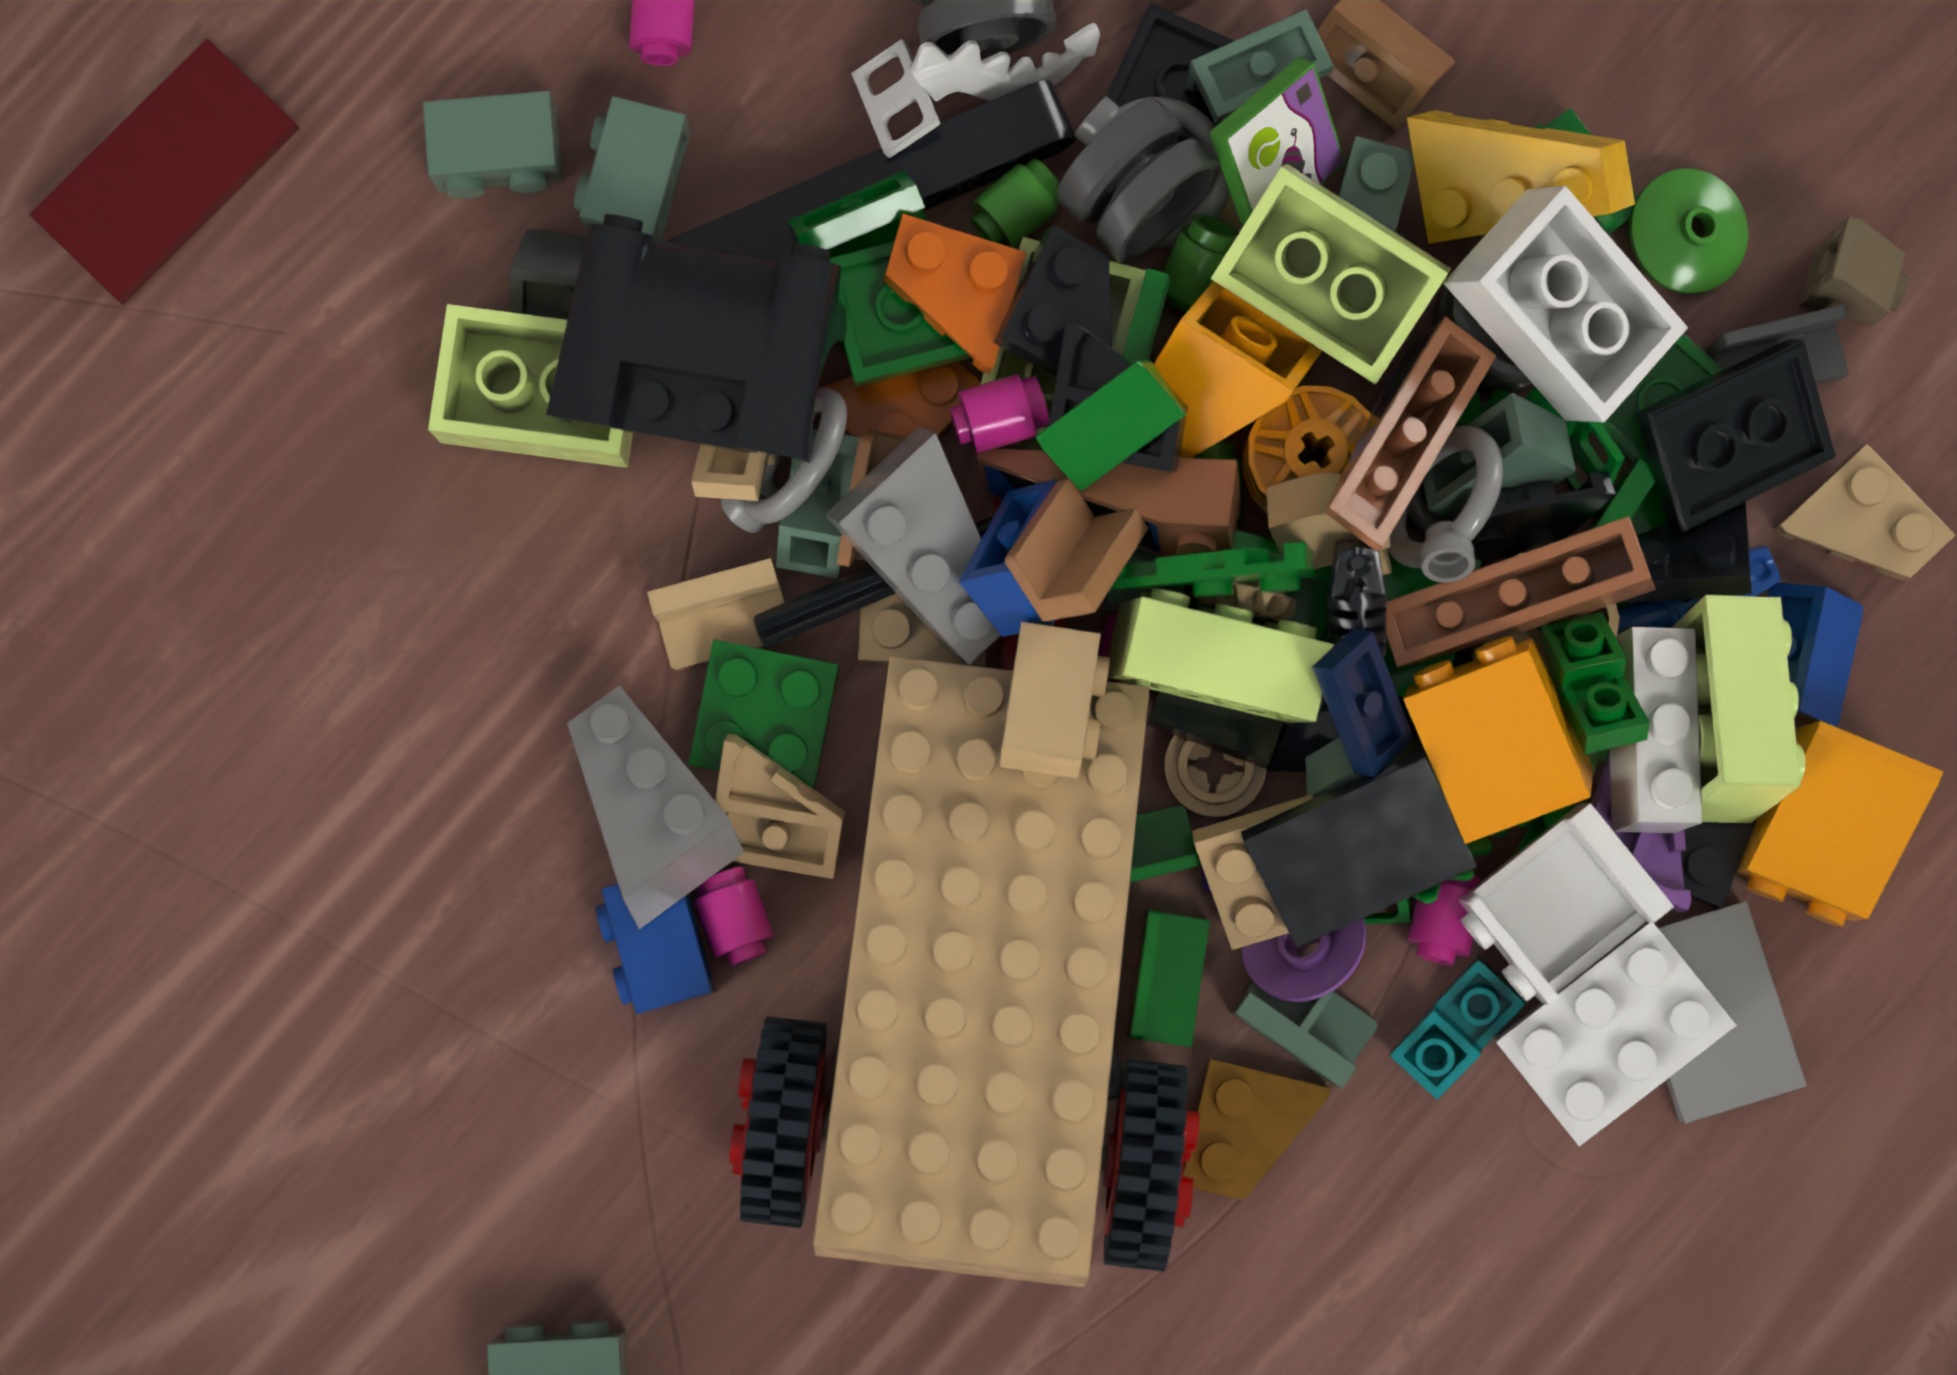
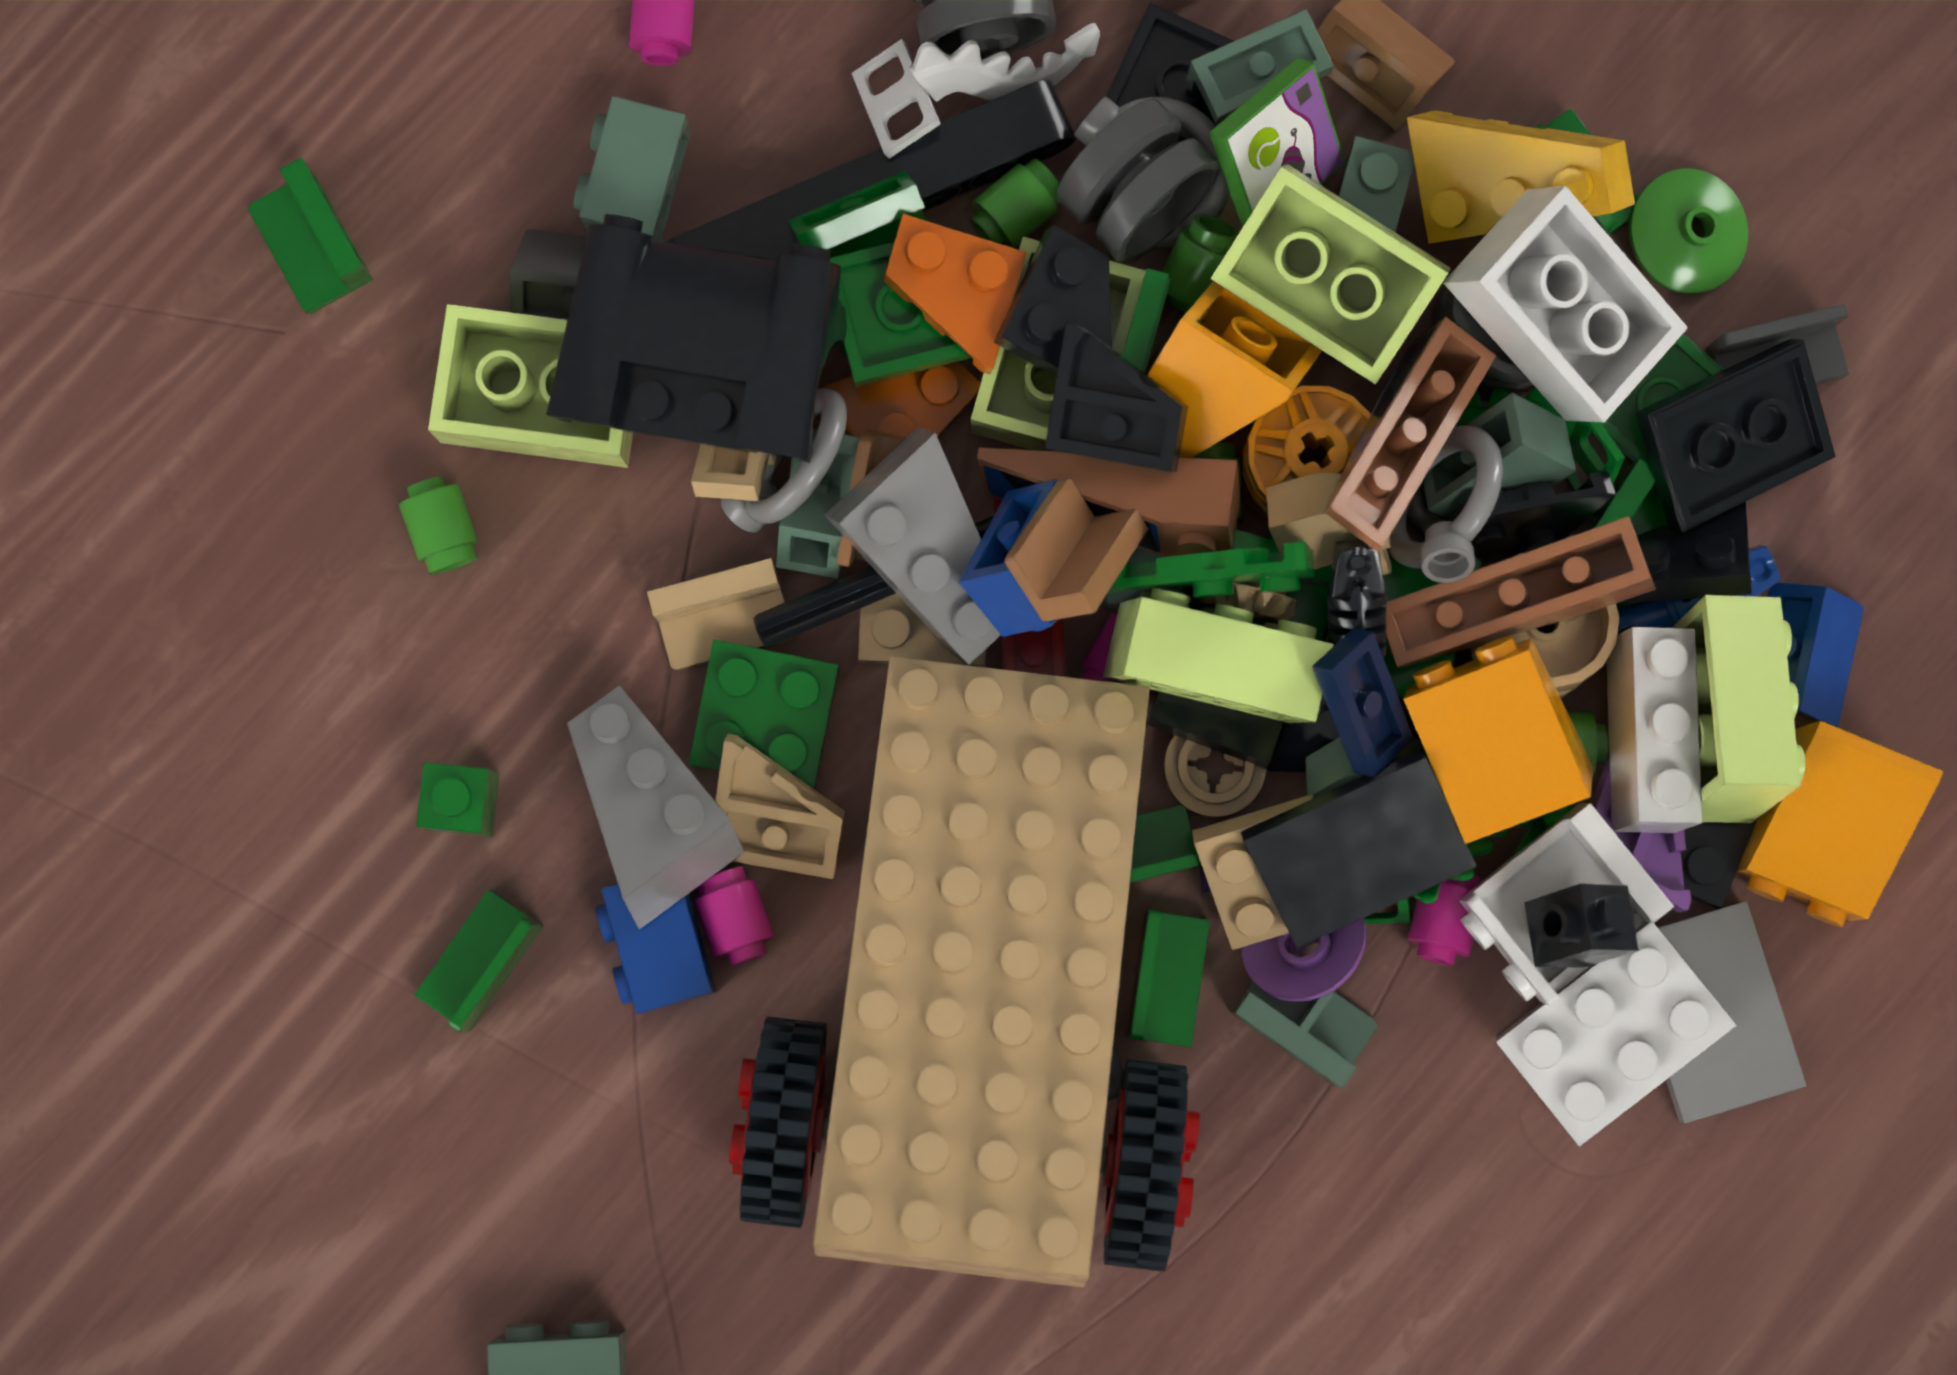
dark red tile [29,39,300,305] -> none
sand green brick [423,91,563,199] -> none
dark pink brick [949,374,1049,454] -> none
tan brick [1000,622,1110,779] -> none
green slope [1035,360,1188,492] -> none
pearl gold wing [1182,1058,1331,1201] -> none
teal slope [1389,955,1526,1100] -> none
green slope [1539,612,1650,754] -> none
tan wing [1774,444,1956,581] -> none
dark tan slope [1799,216,1908,326] -> none
none -> green panel [248,157,373,314]
none -> bright green brick [398,476,479,575]
none -> green panel [414,889,544,1032]
none -> green brick [416,762,500,837]
none -> black brick [1524,884,1639,968]

